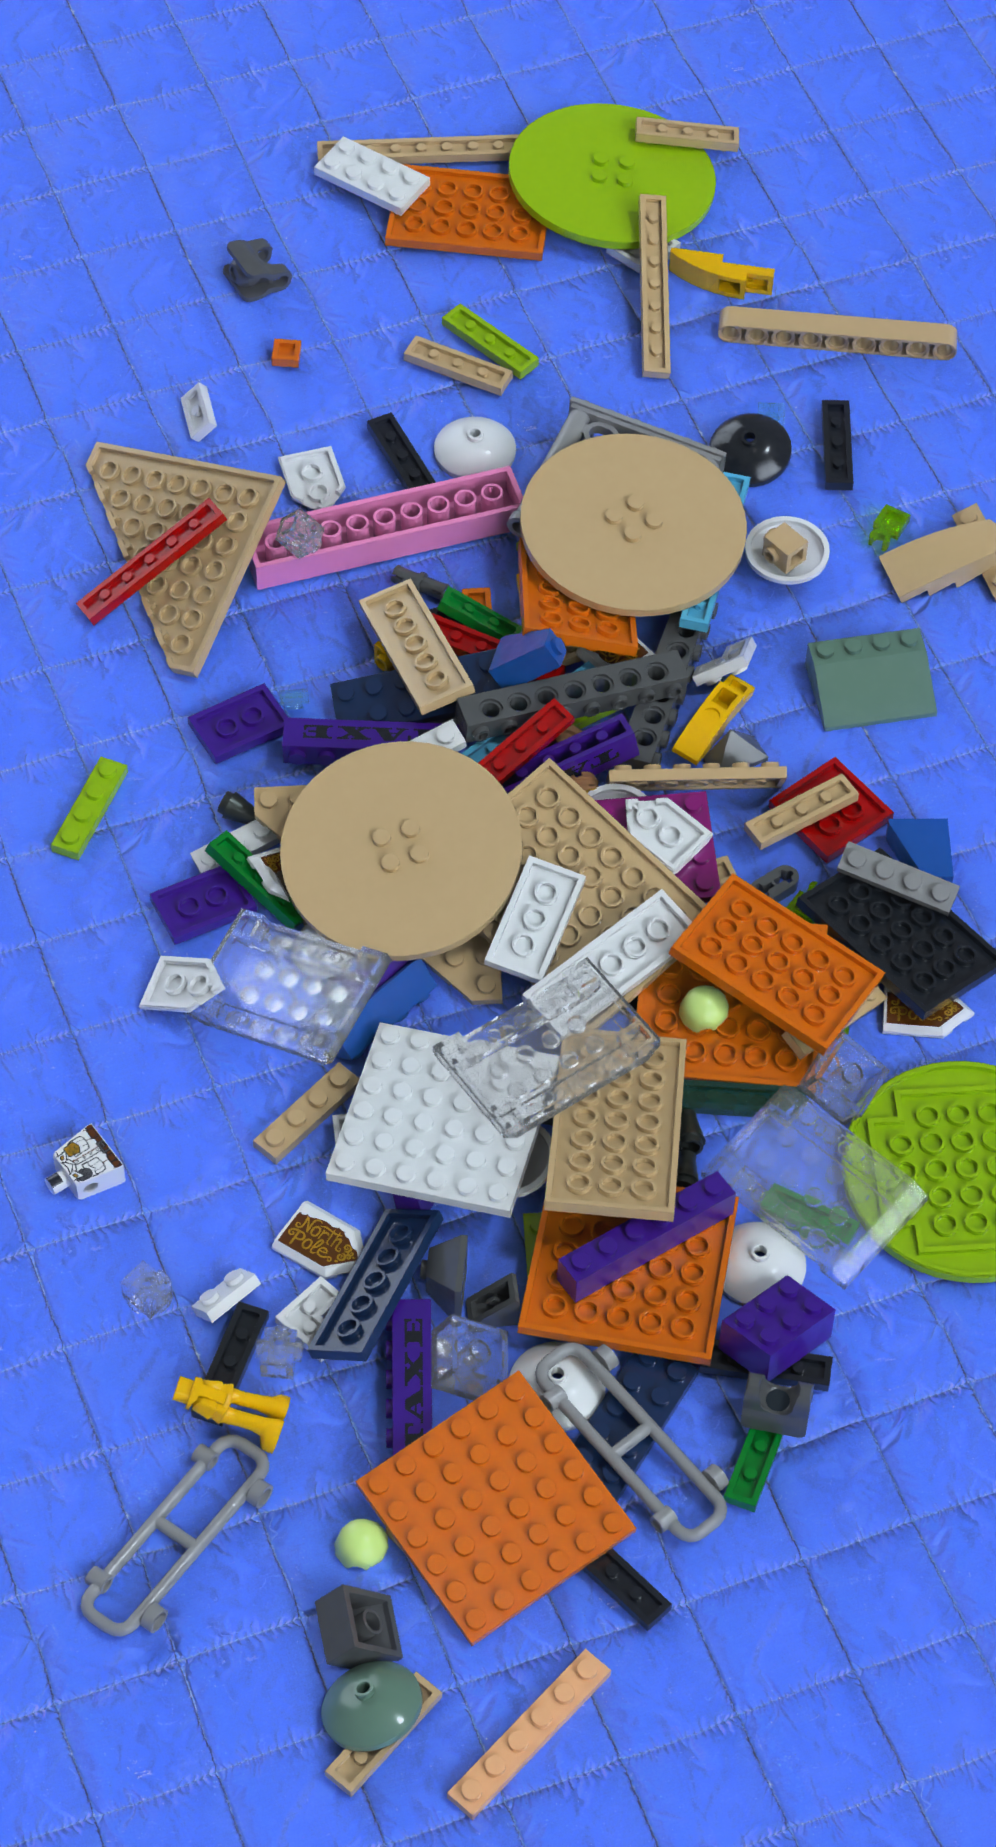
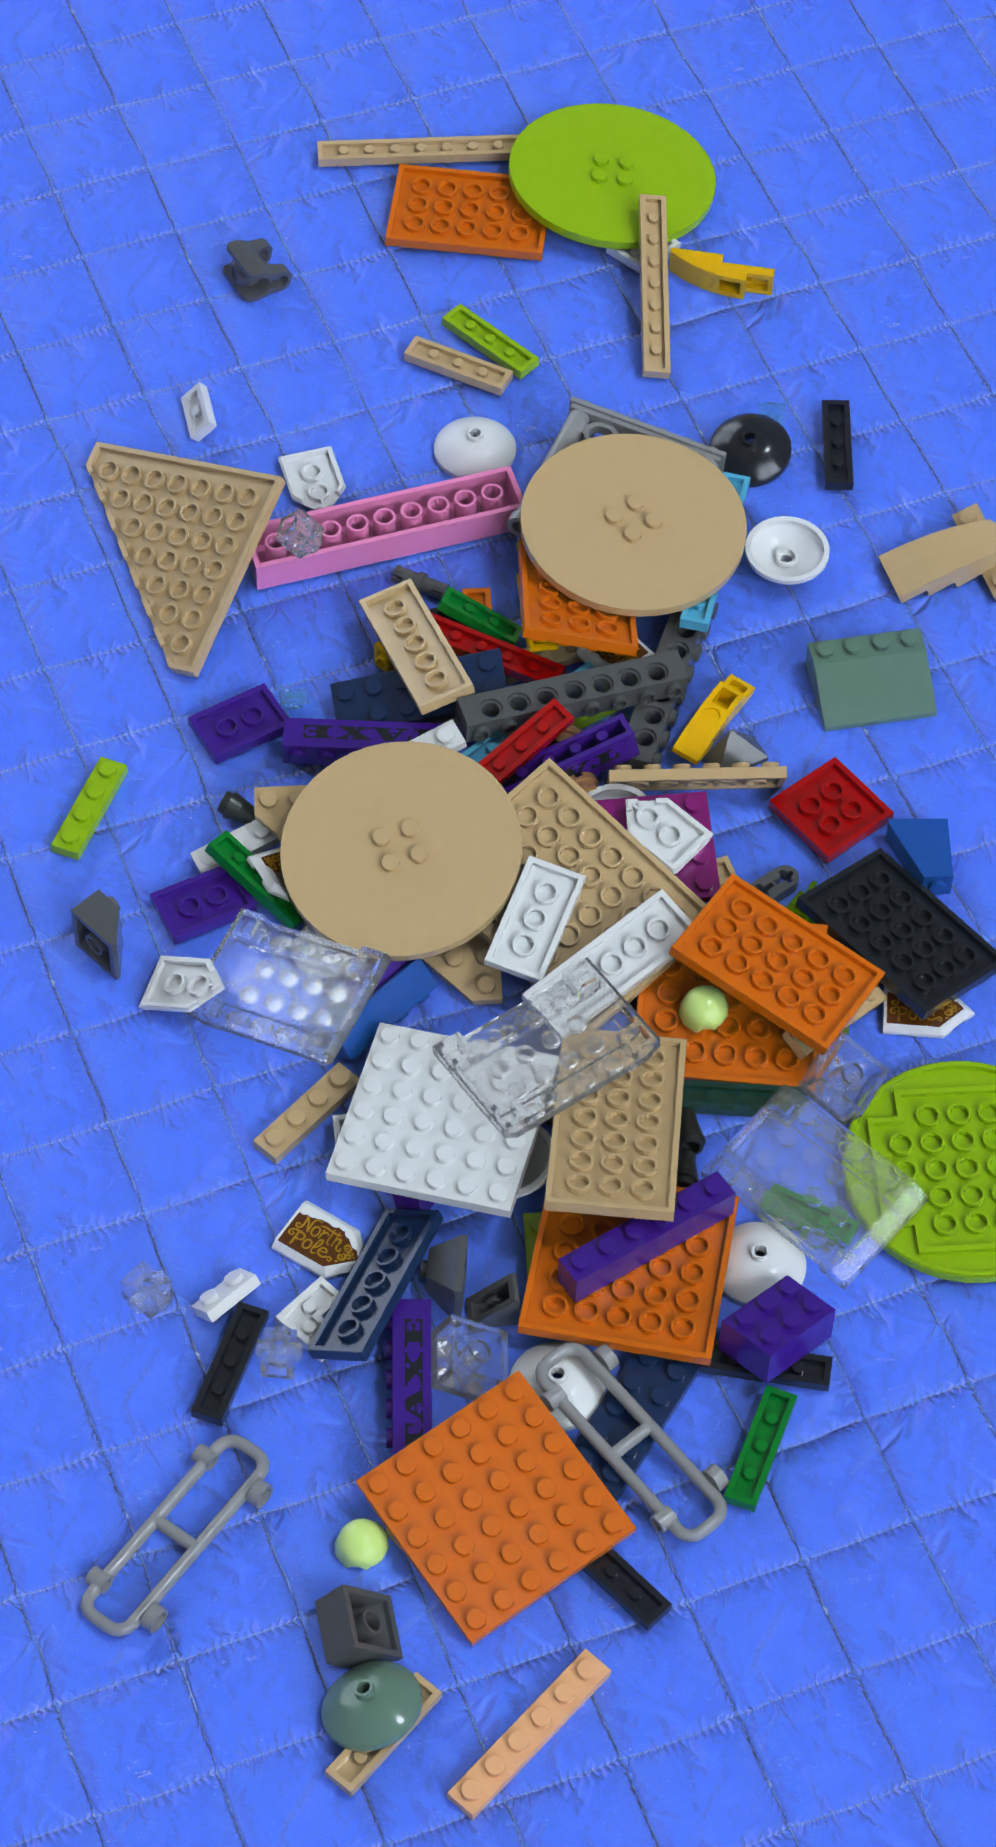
torso [45,1123,126,1200] -> none
red plate [76,498,227,625] -> none
yellow piece [172,1376,290,1454] -> none
orange plate [271,339,302,368] -> none
white plate [314,136,430,216] -> none
black plate [367,412,436,489] -> none
blue slope [488,628,567,688] -> none
tan plate [635,117,739,152] -> none
white plate [692,636,757,687] -> none
tan beam [718,306,957,360] -> none
dark grey piece [740,1372,814,1438] -> none
tan plate [744,774,859,850] -> none
tan brick [762,522,808,574] -> none
light grey plate [837,841,960,916] -> none
clear neon green plate [868,504,911,551] -> none
none -> dark grey slope [71,889,123,980]

